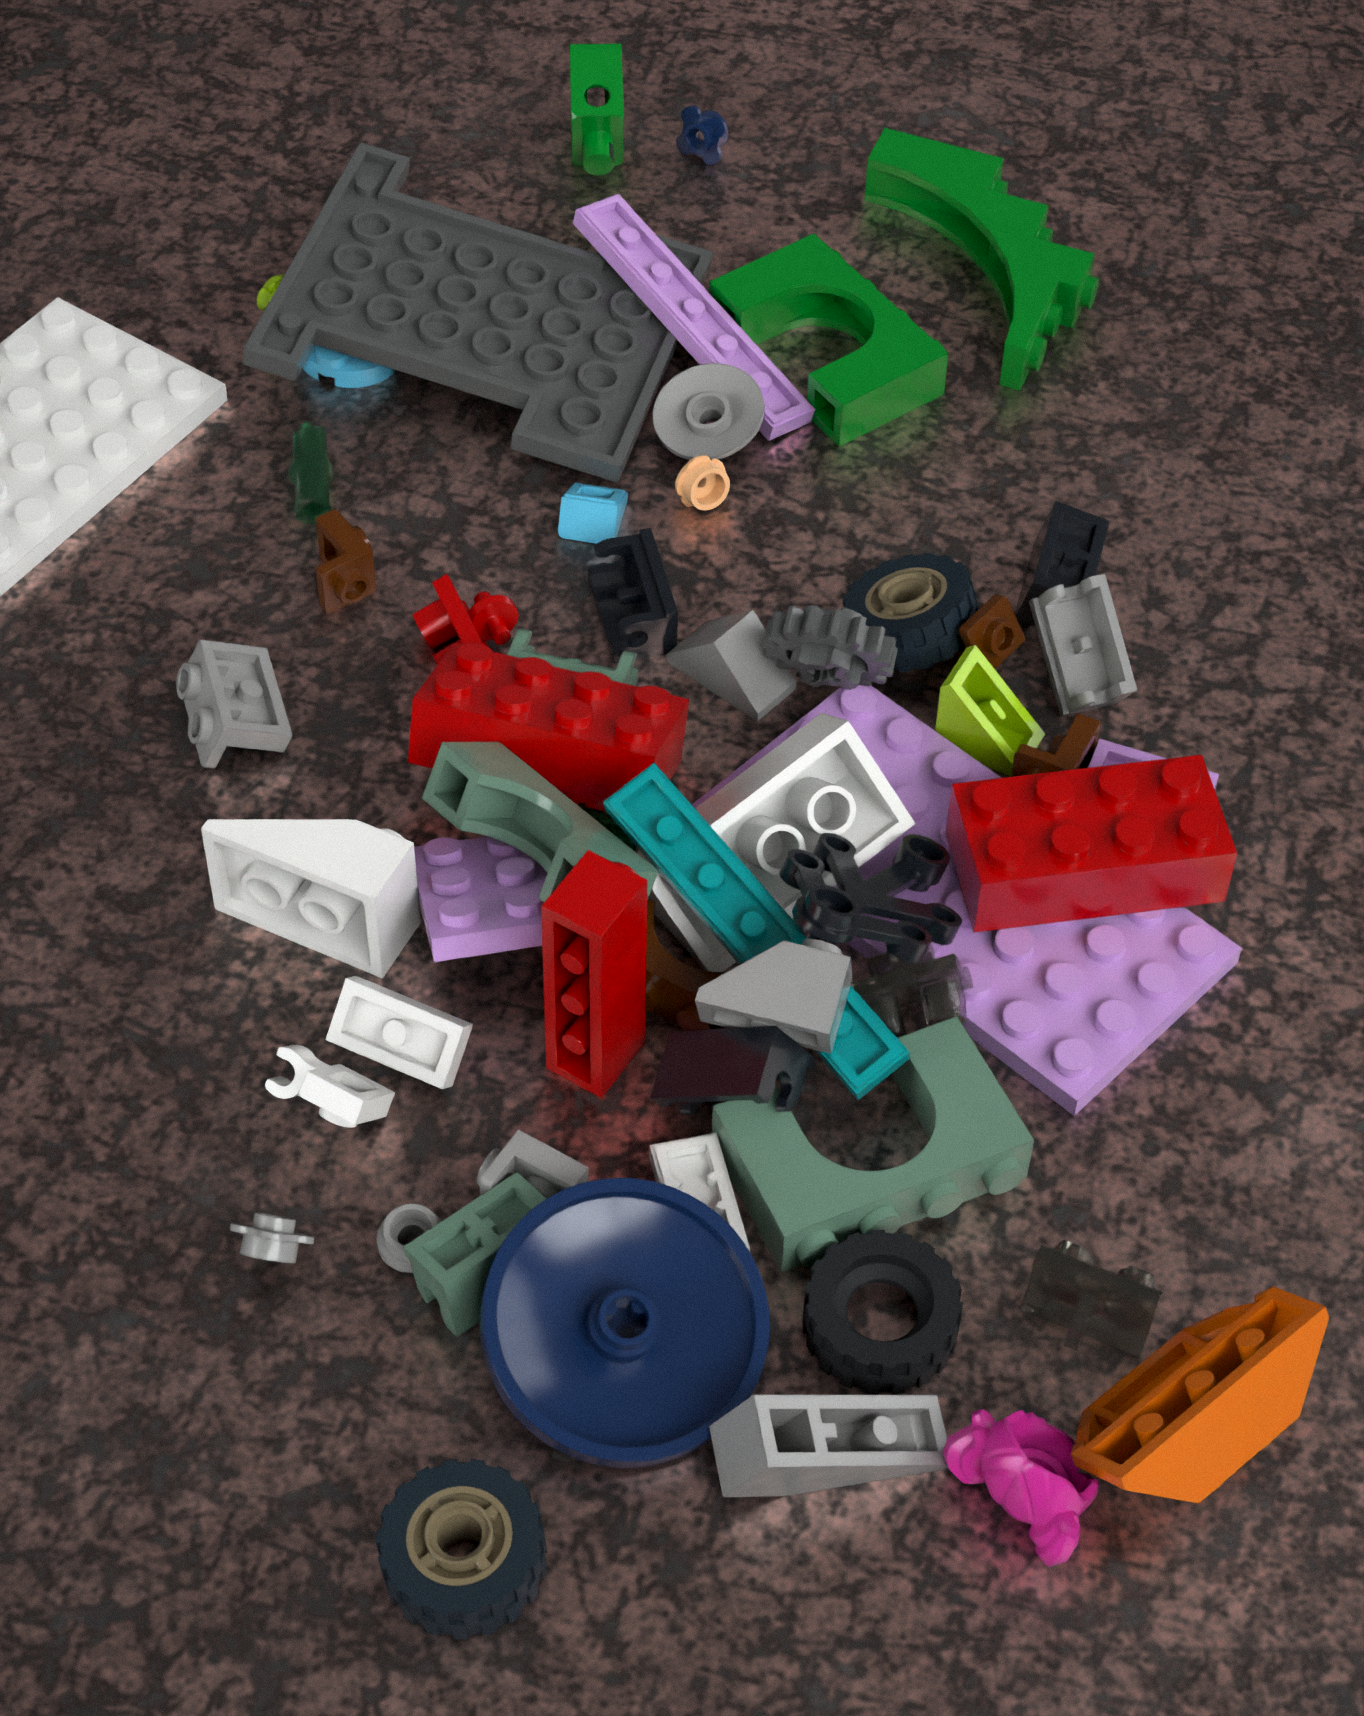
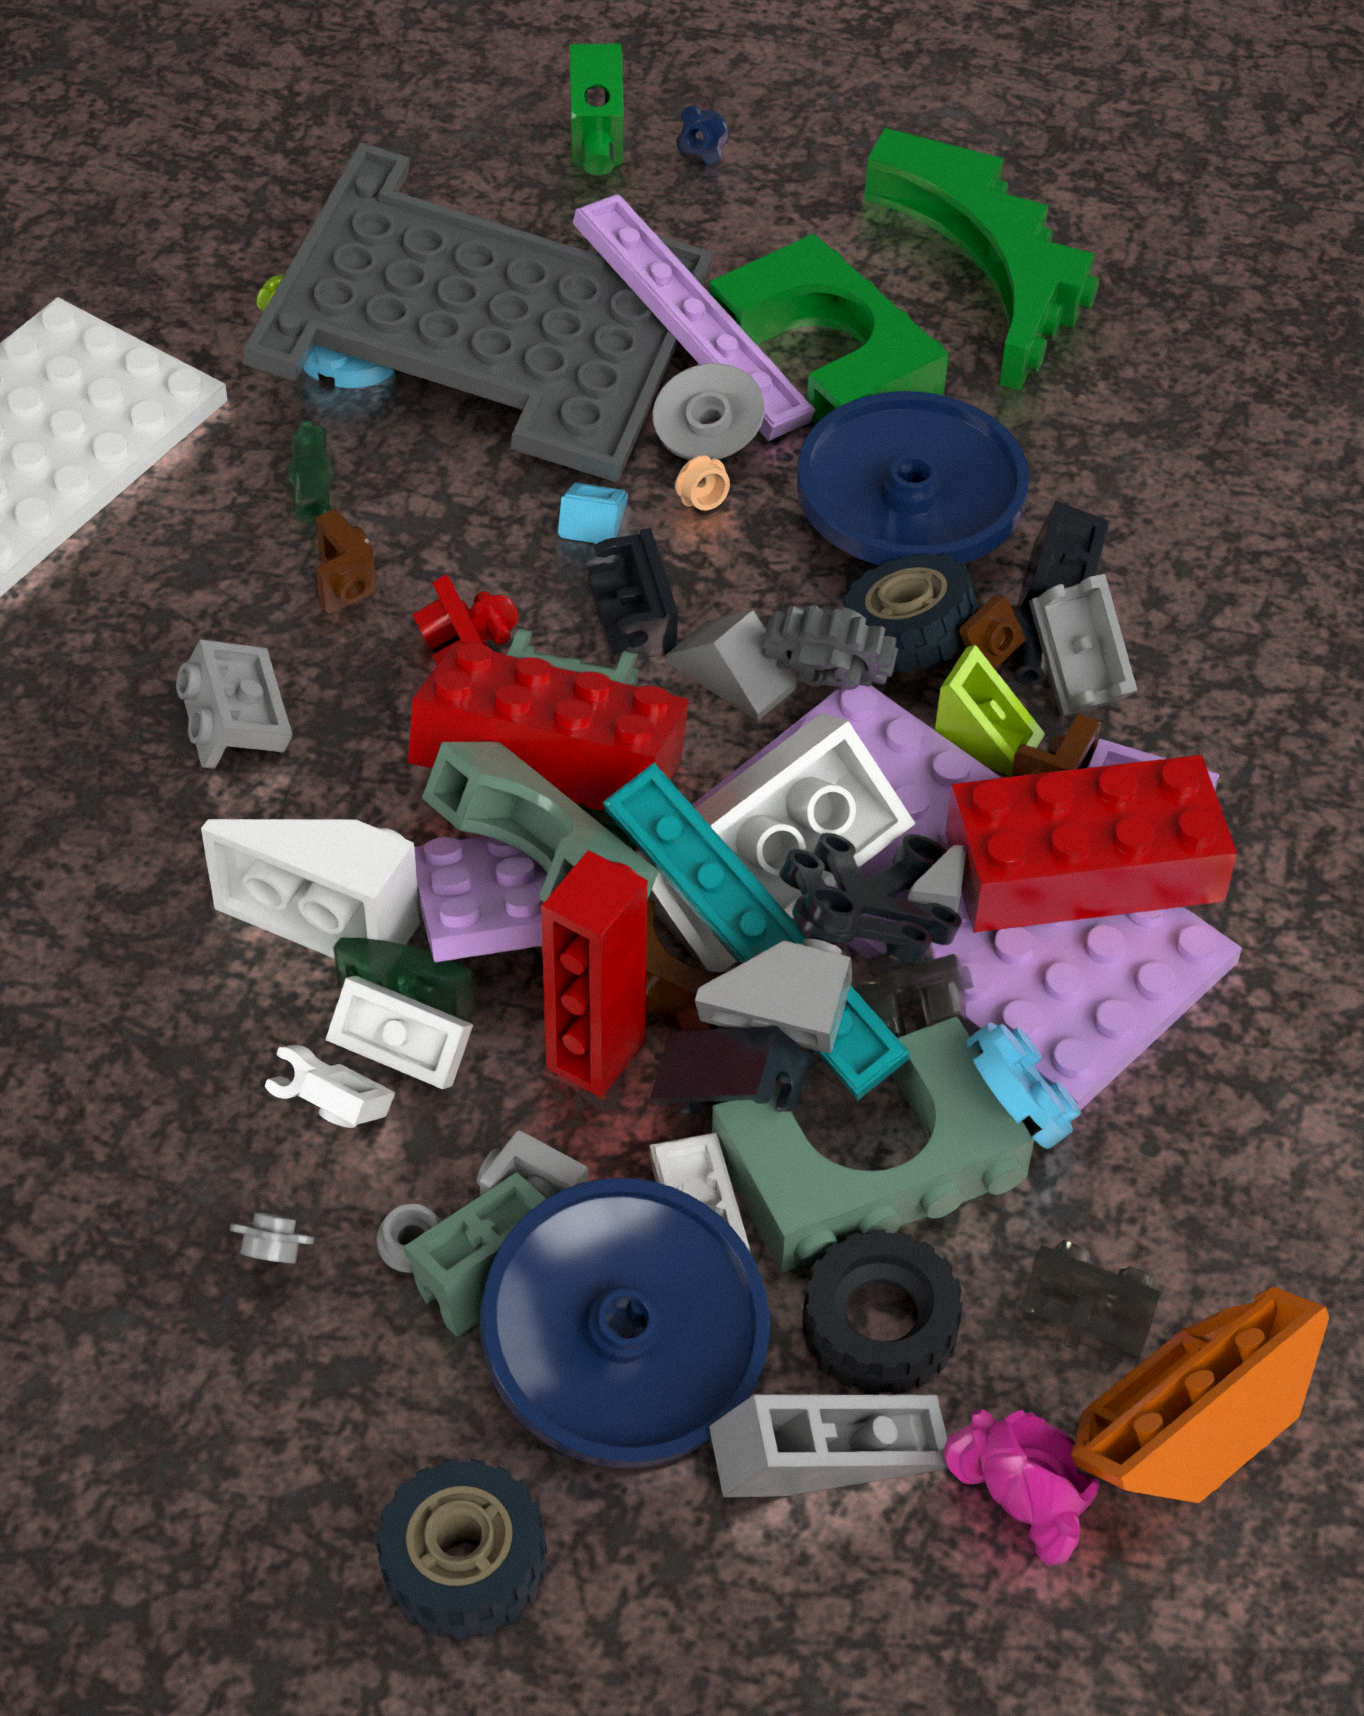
none -> clear green slope [333,937,474,1021]
none -> dark blue dish [797,391,1029,565]
none -> light grey slope [908,845,966,913]
none -> medium azure plate [966,1022,1081,1149]
none -> black arm [1011,605,1047,686]

